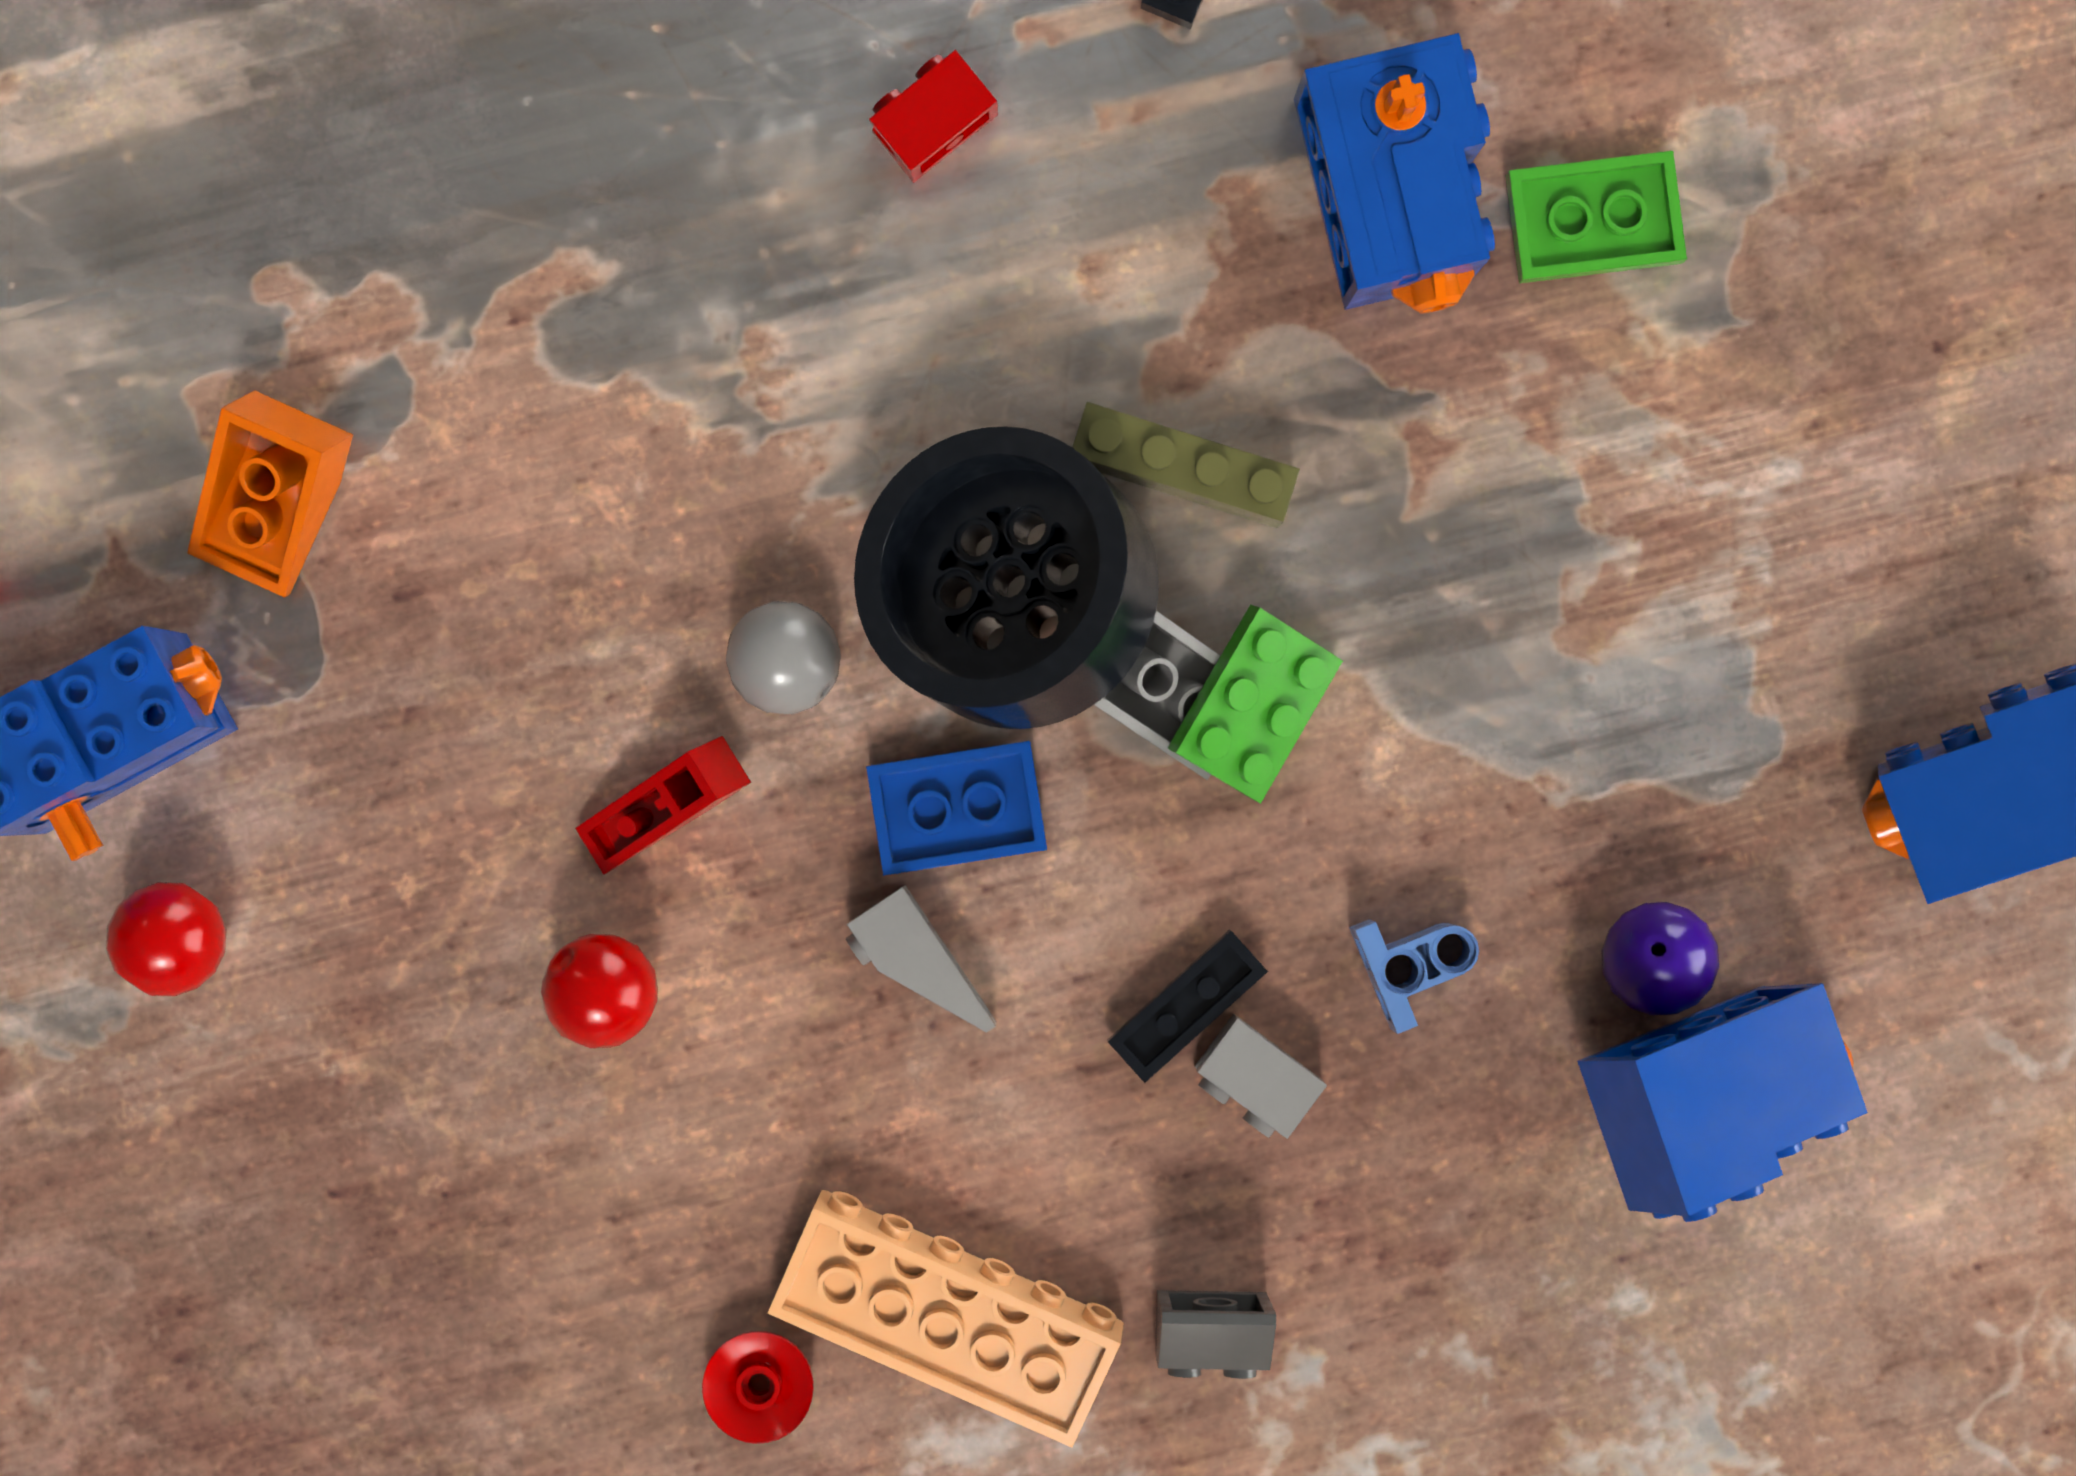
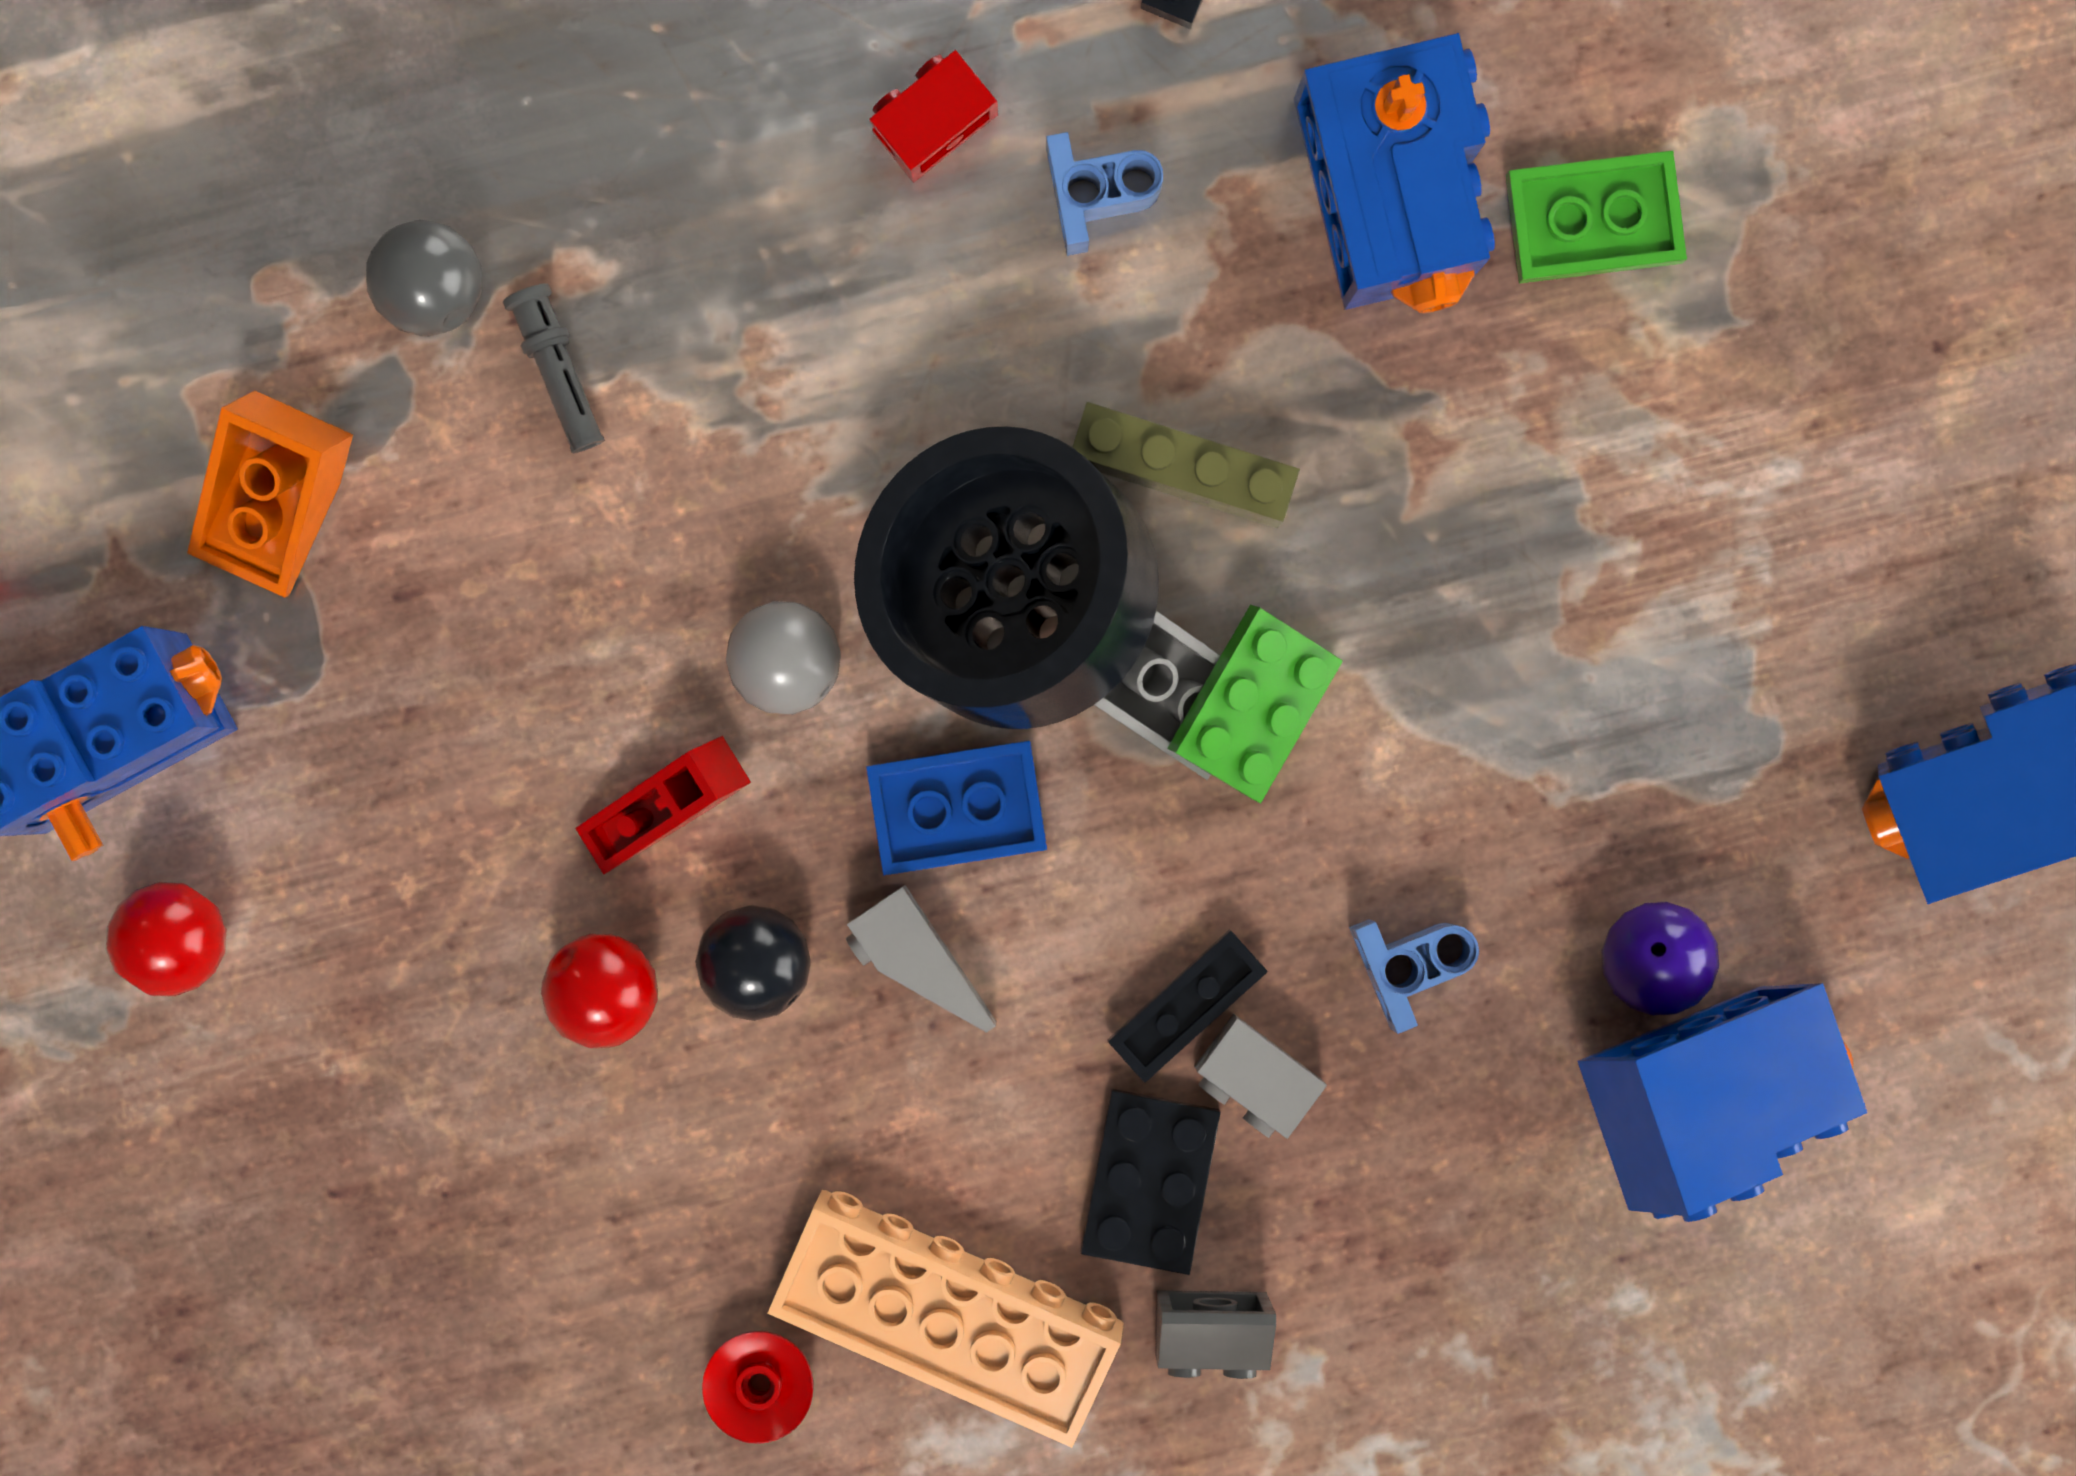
none -> dark grey piece [366,220,482,337]
none -> dark grey pin [503,284,605,454]
none -> black piece [695,905,811,1021]
none -> medium blue tile [1046,132,1163,256]
none -> black plate [1081,1089,1221,1275]

